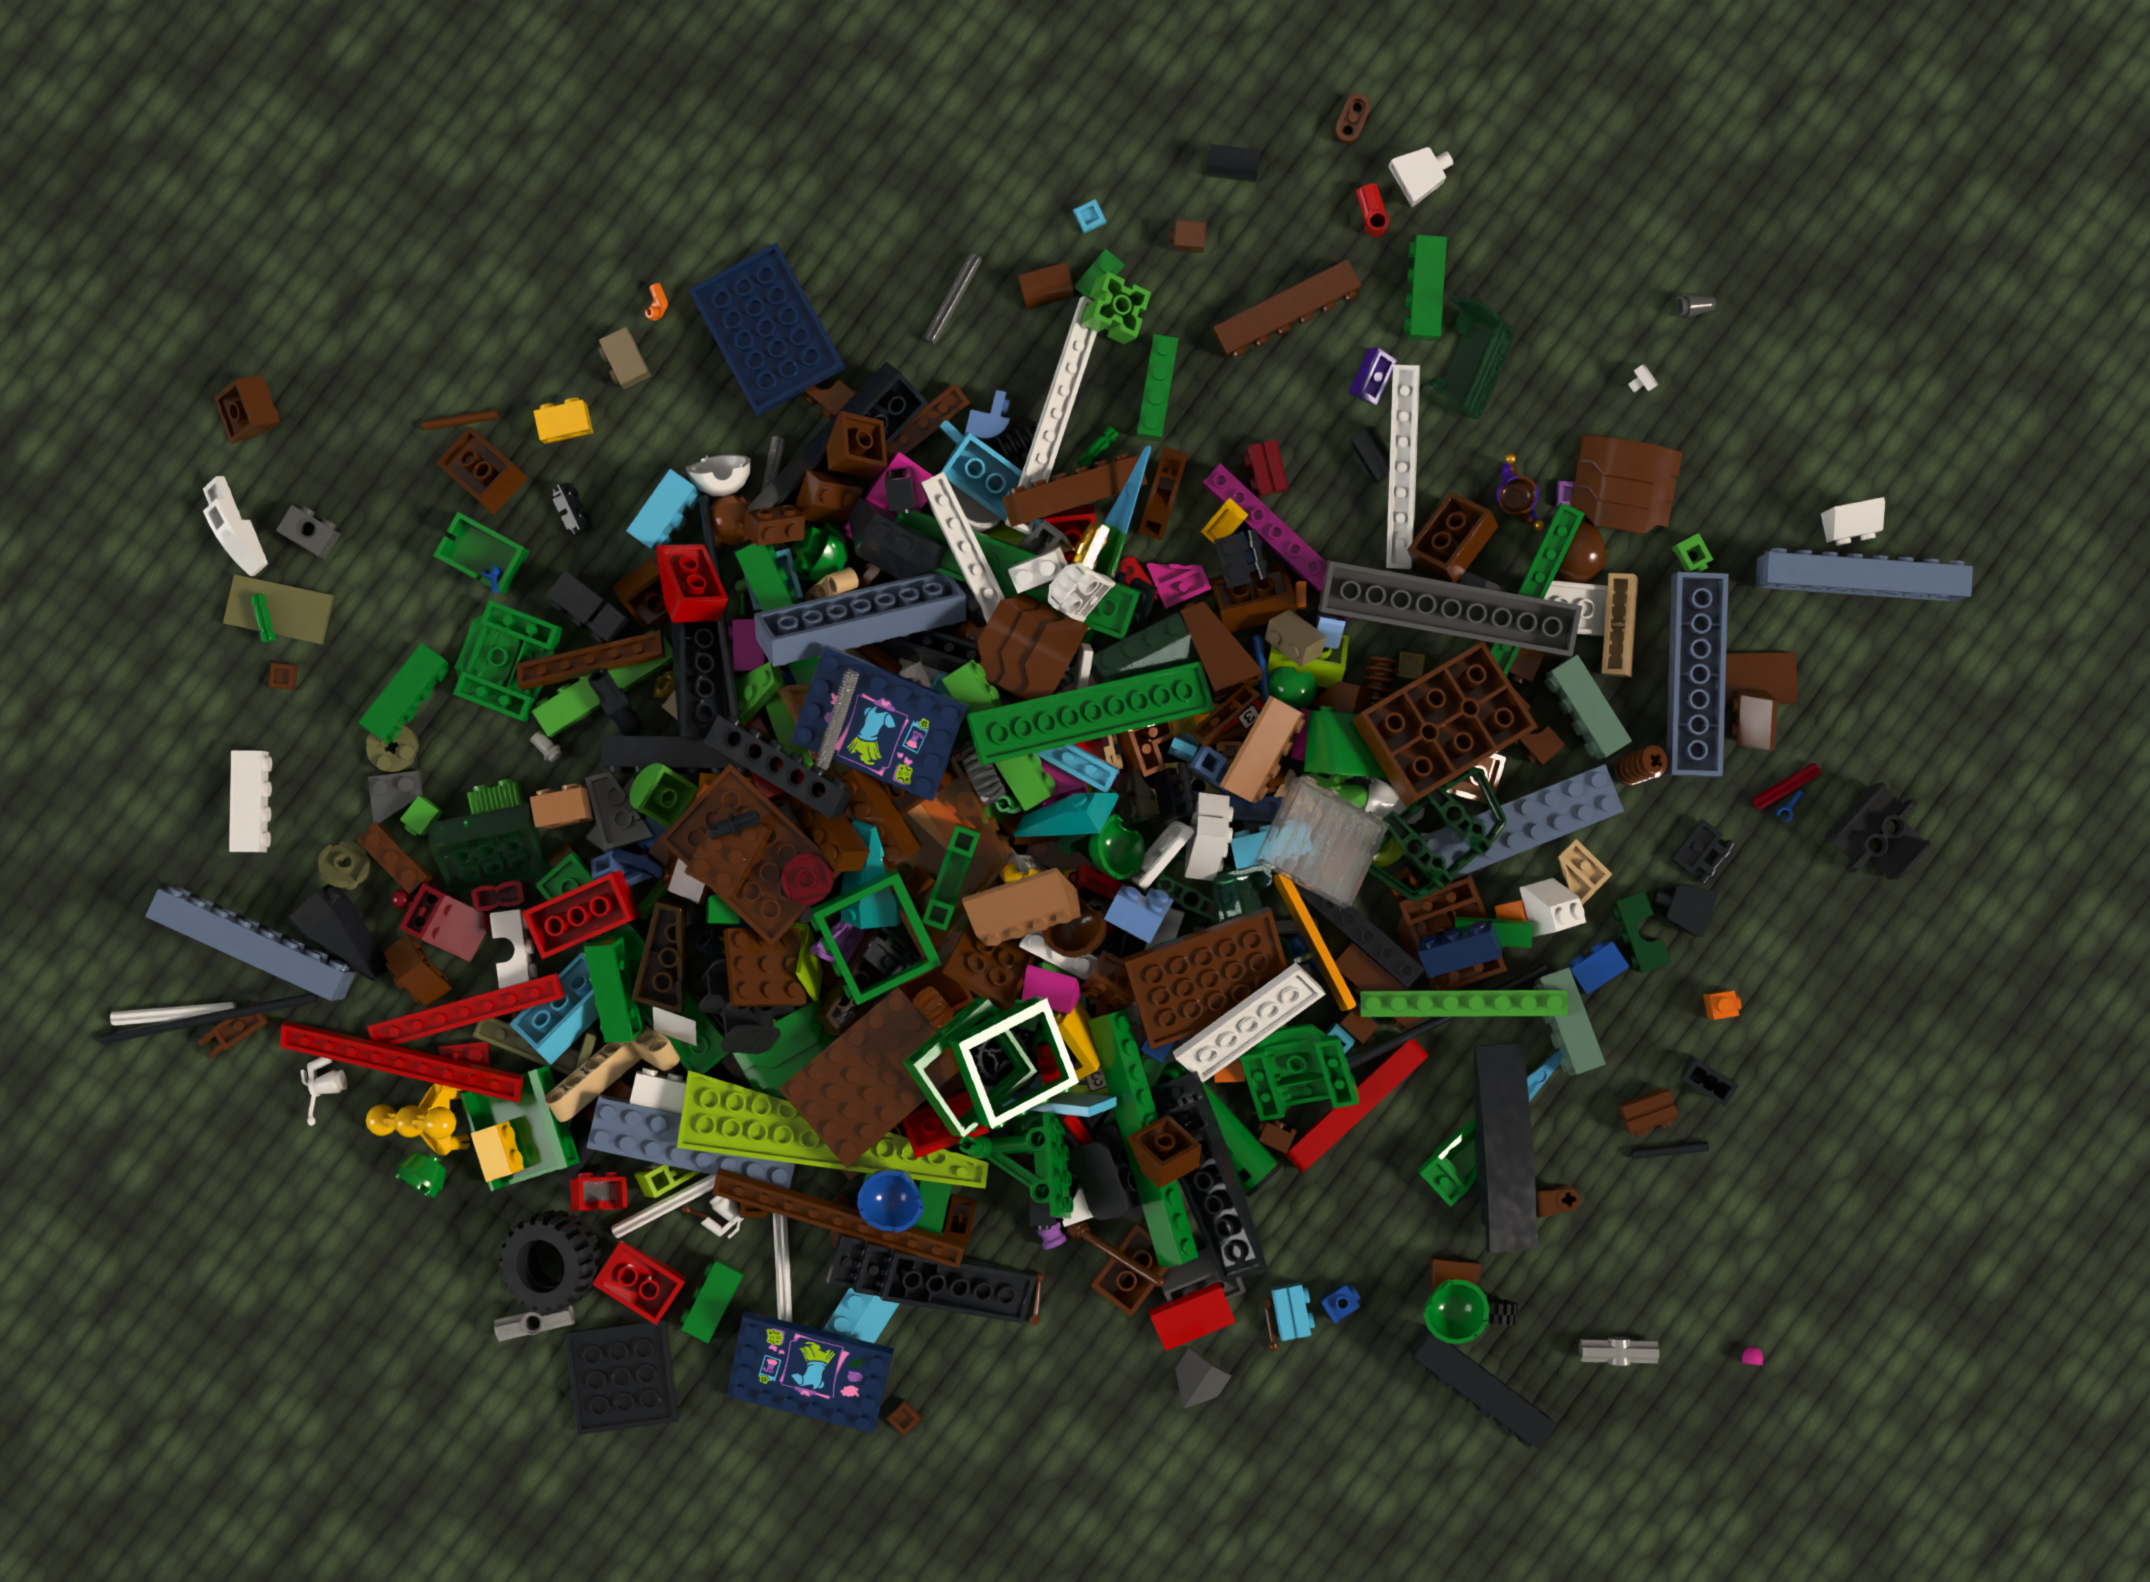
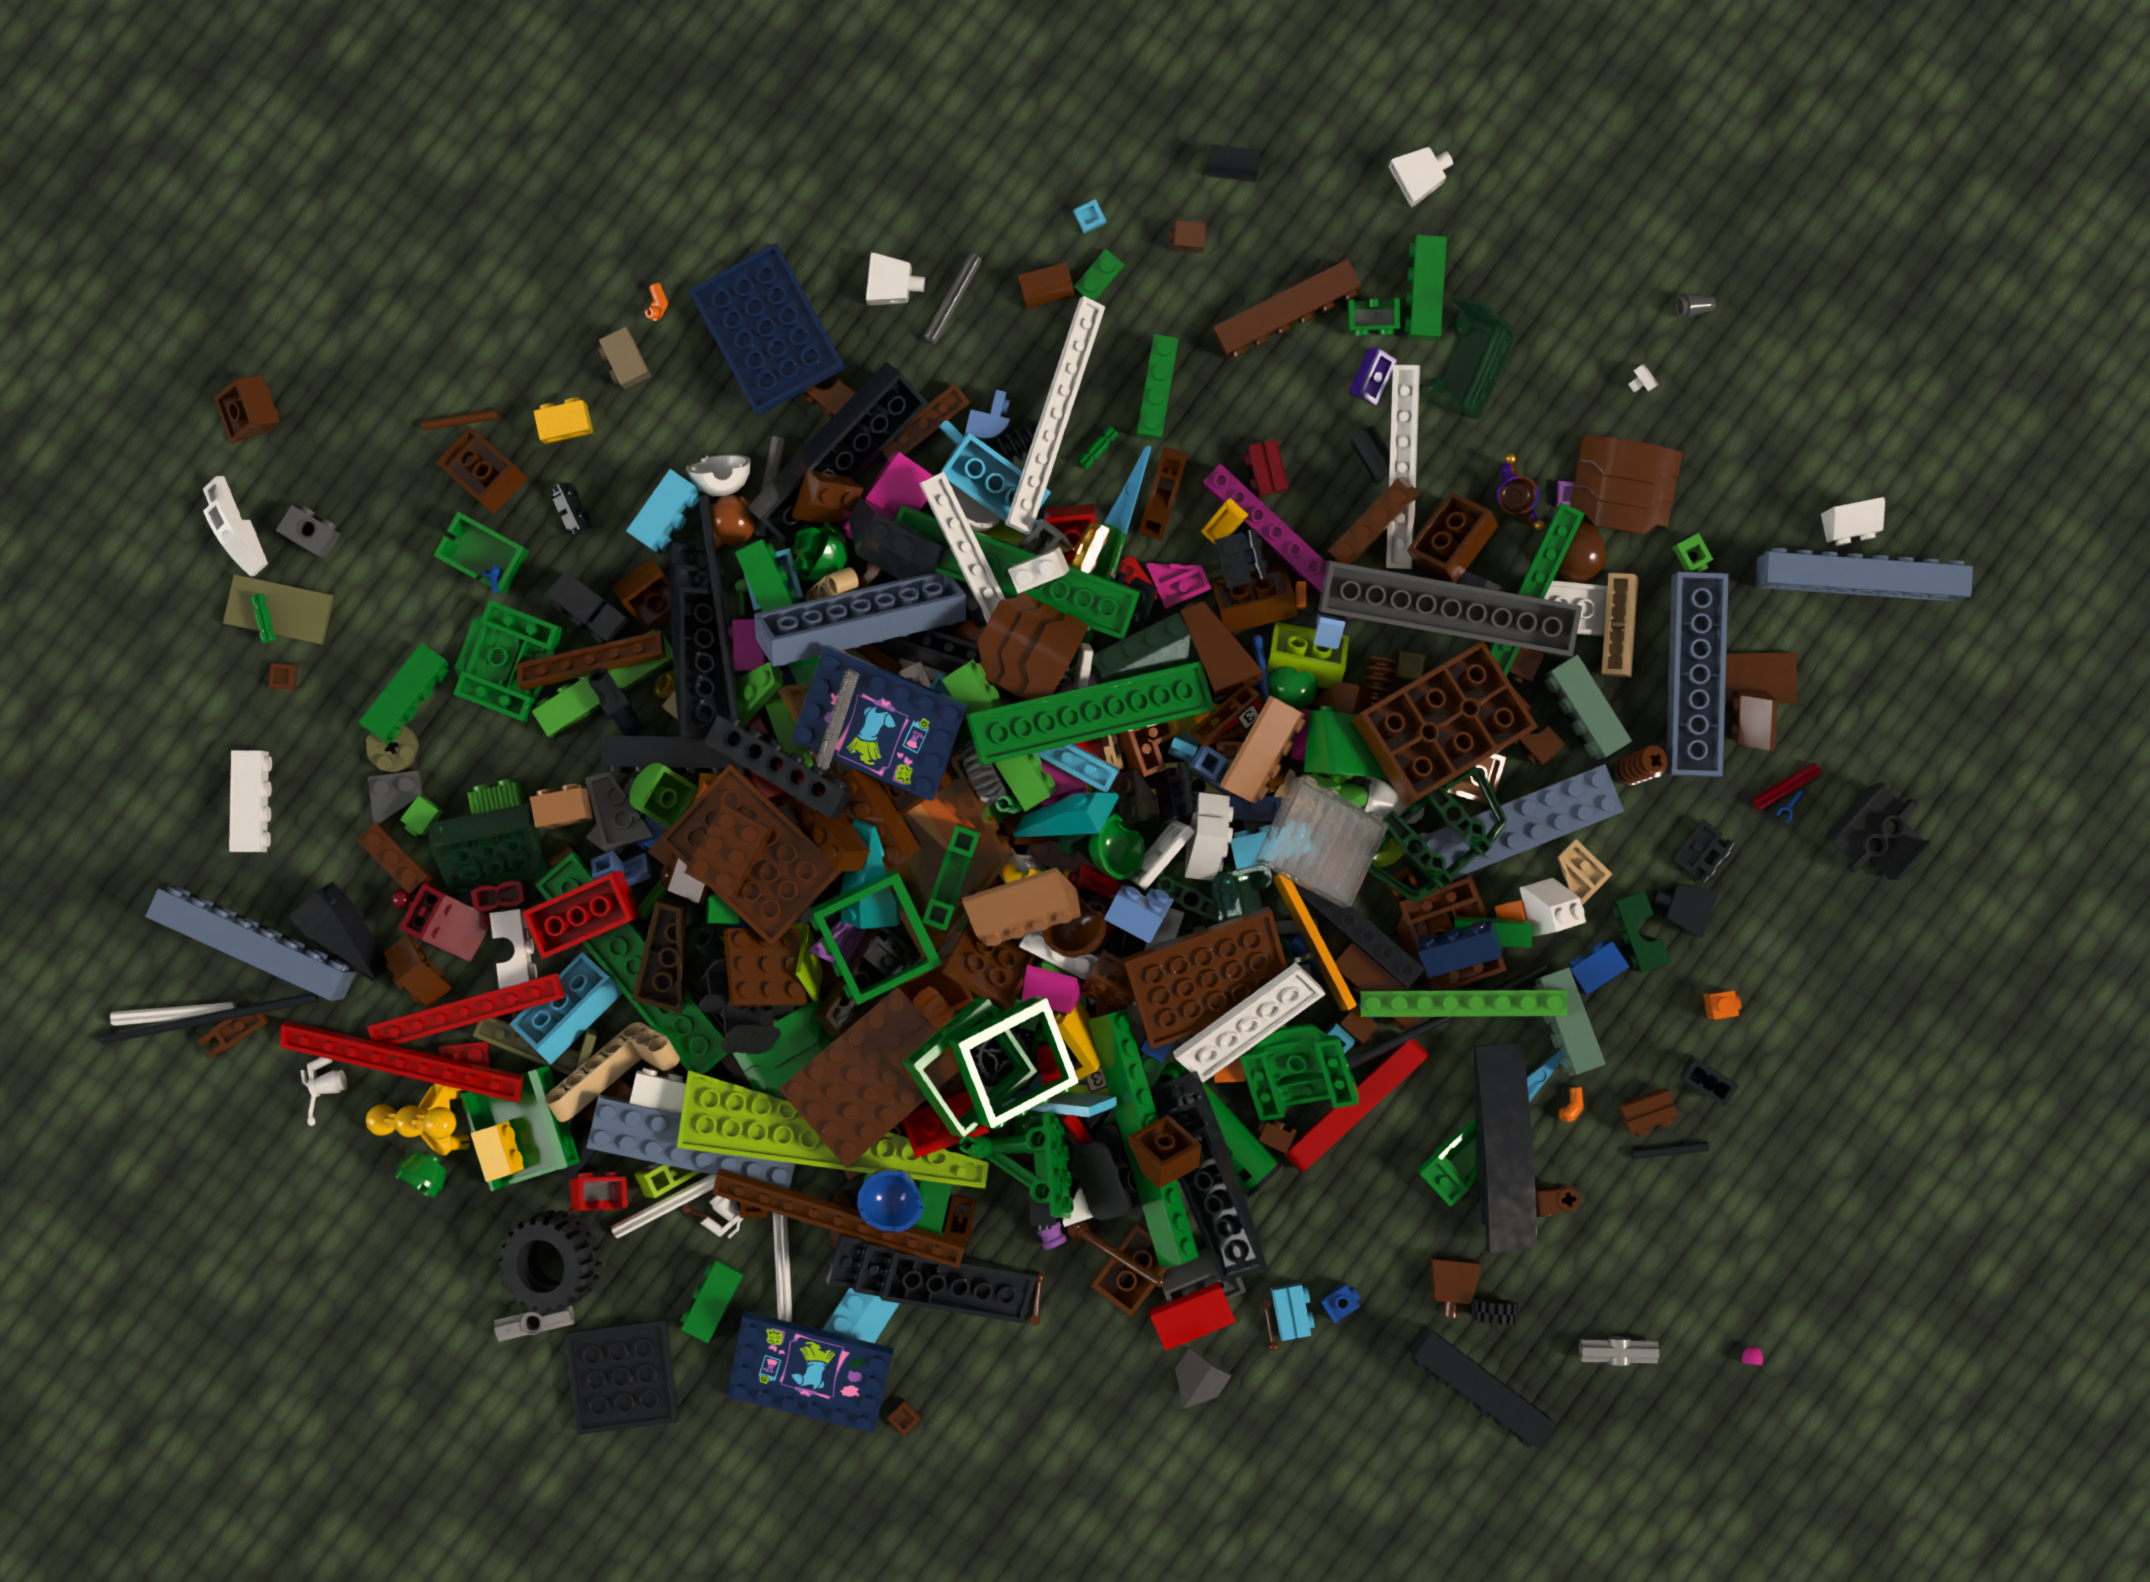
olive plate [318,841,370,890] -> none
light grey pin [530,730,562,762] -> none
green brick [584,936,644,1043] -> none
red slope [592,1240,685,1325] -> none
dark blue tile [612,848,664,878] -> none
white sticker [653,1006,697,1046] -> none
red slope [656,544,728,622] -> none
black axle [707,810,761,840] -> none
reddish brown brick [744,504,805,546] -> none
dark red tile [781,853,834,905] -> none
reddish brown slope [826,411,888,479] -> none
black brick [885,467,916,514] -> none
reddish brown tile [903,865,936,902] -> none
reddish brown brick [1002,453,1148,527] -> none
white slope [1048,563,1116,622] -> none
bright green brick [1081,272,1151,344] -> none
dark tan brick [1265,609,1326,667] -> none
reddish brown plate [1335,94,1371,144] -> none
red piece [1356,184,1389,238] -> none
green cylinder [1423,1278,1490,1344] -> none
none -> white torso [866,253,925,305]
none -> reddish brown brick [1328,476,1421,564]
none -> green window [1346,298,1400,337]
none -> orange arm [1558,1087,1584,1122]

